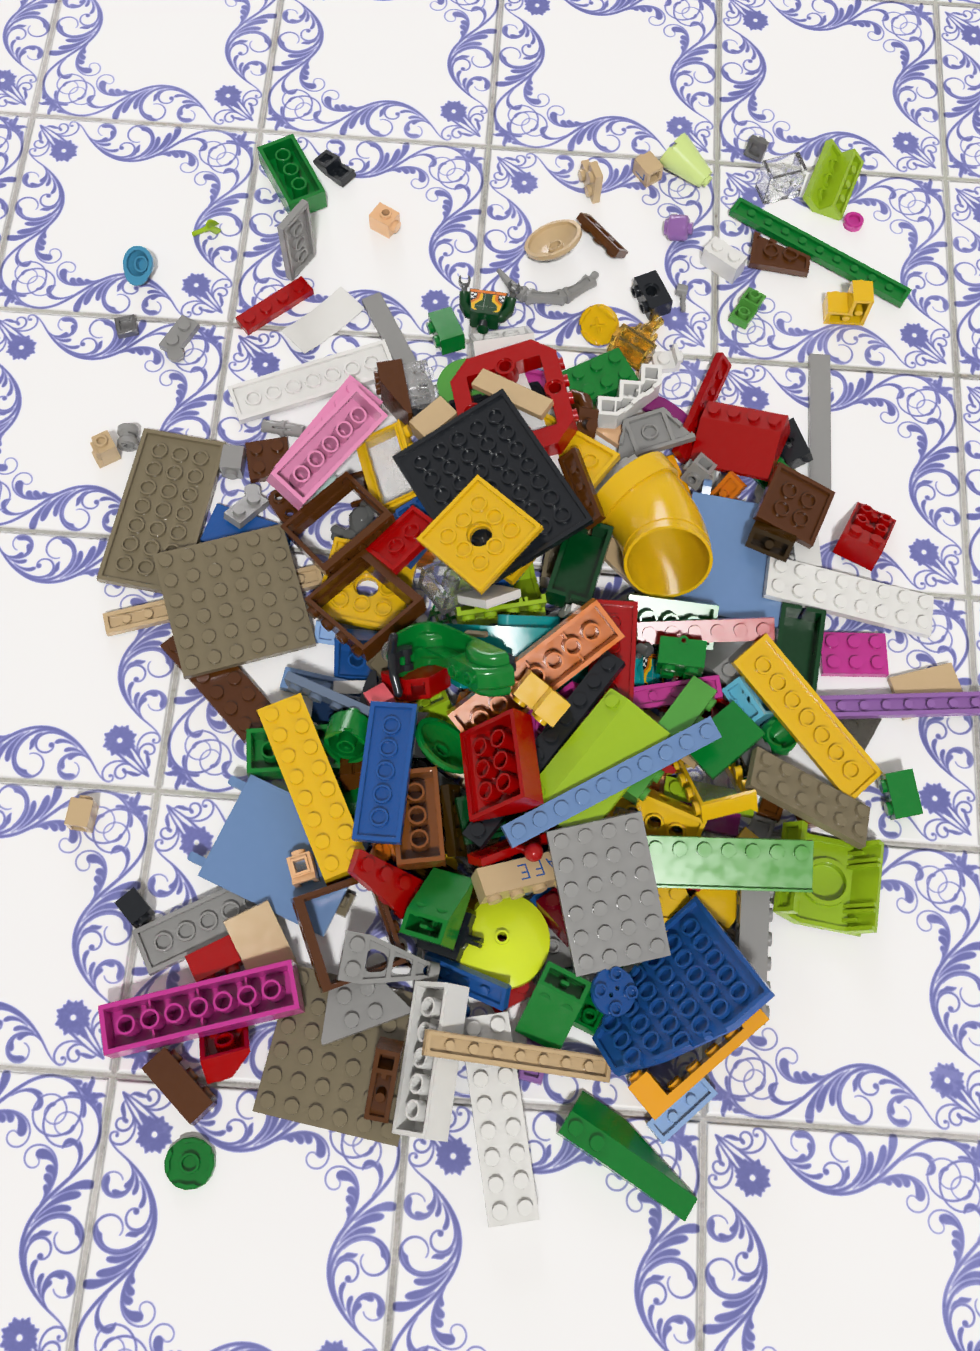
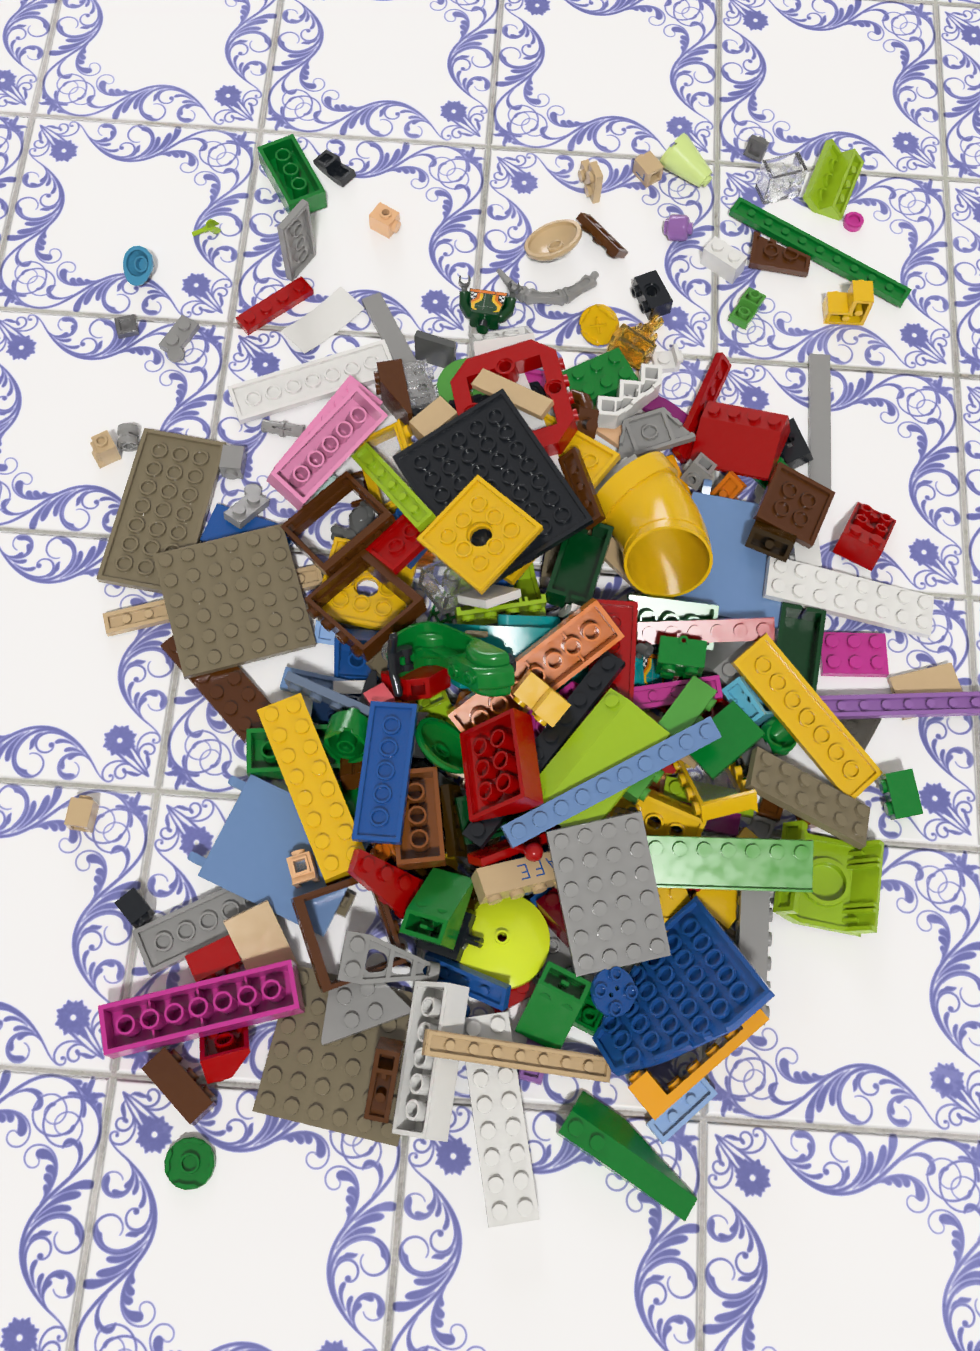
reddish brown plate [245,437,289,483] -> none
reddish brown plate [268,490,298,524] -> none
green brick [426,306,465,355] -> none
light grey hand [675,283,688,313] -> none
none -> lime plate [351,442,436,533]
none -> dark grey tile [414,330,456,368]

